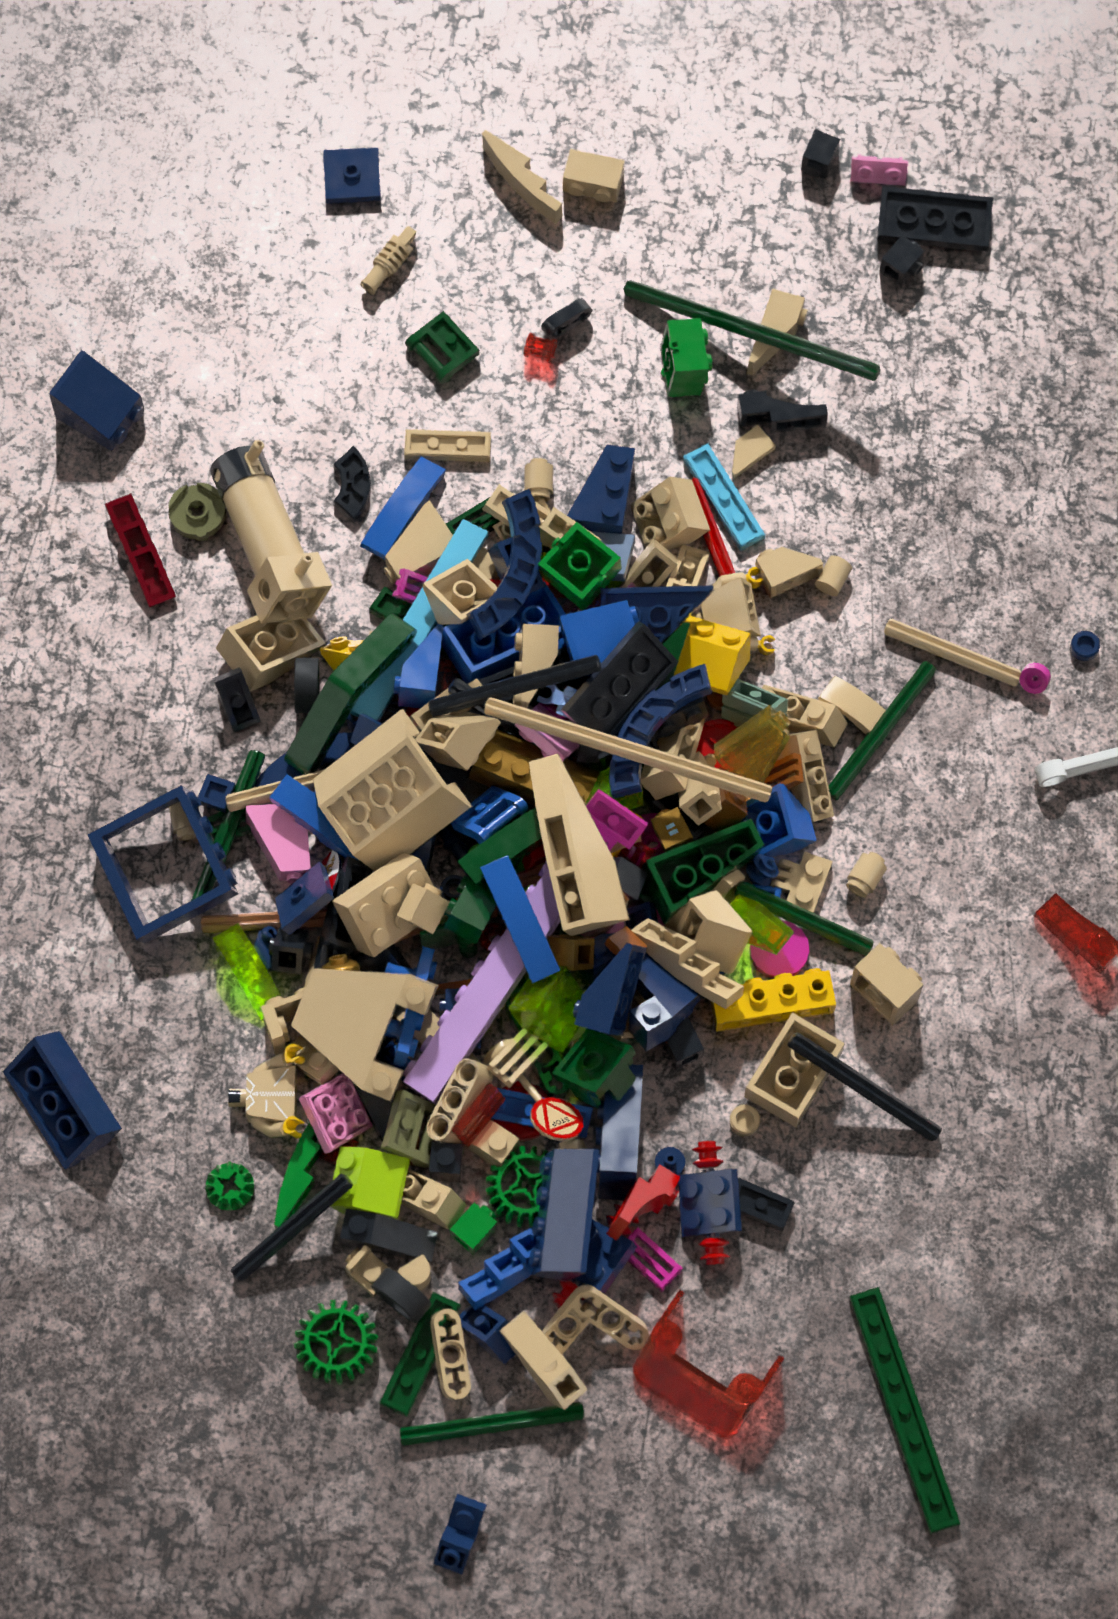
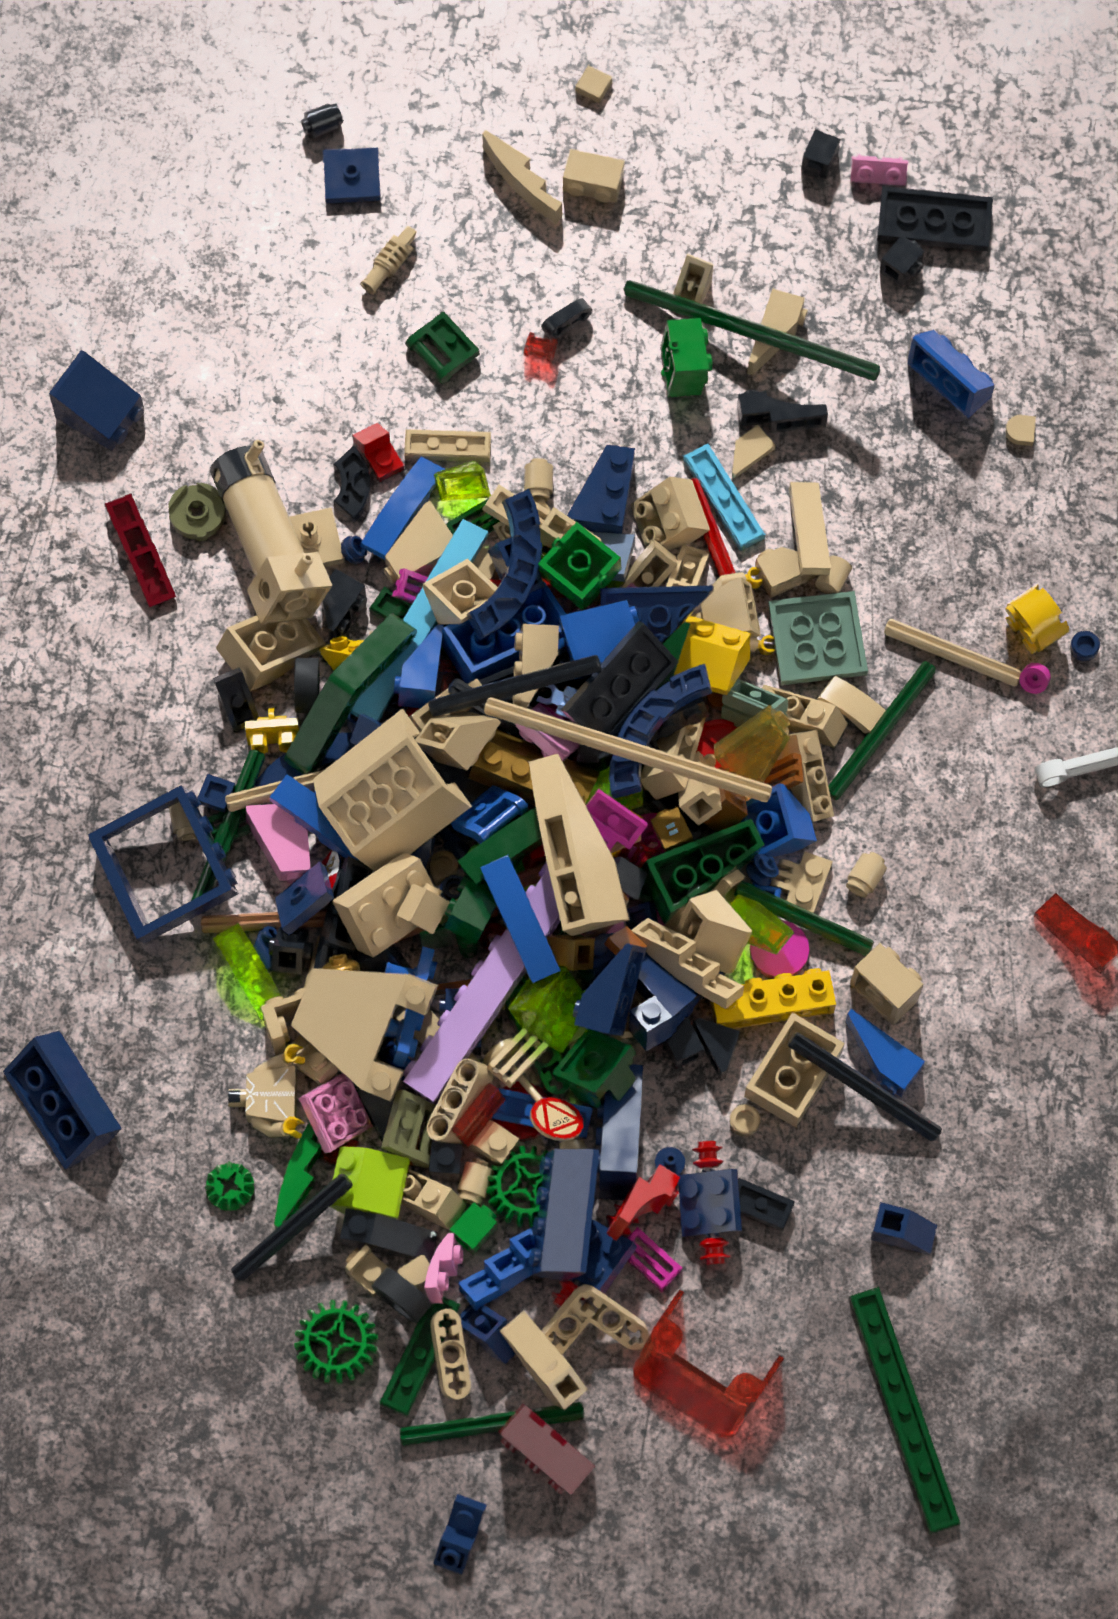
none -> yellow hips [245,708,299,754]
none -> tan tile [289,507,345,567]
none -> black brick [300,102,344,138]
none -> black slope [322,569,367,640]
none -> dark blue plate [341,536,368,564]
none -> red slope [352,423,405,483]
none -> bright pink slope [424,1233,463,1303]
none -> tan tile [430,851,458,886]
none -> clear neon green slope [433,460,491,501]
none -> tan brick [457,1159,494,1206]
none -> wedge [499,1403,595,1495]
none -> tan tile [575,65,612,103]
none -> tan slope [673,254,714,304]
none -> black slope [693,1018,740,1081]
none -> sand green plate [768,591,868,686]
none -> tan tile [789,482,831,575]
none -> blue slope [845,1009,925,1097]
none -> dark blue slope [870,1202,937,1255]
none -> blue slope [907,330,995,418]
none -> tan tile [1005,415,1036,446]
none -> yellow brick [1005,584,1069,654]

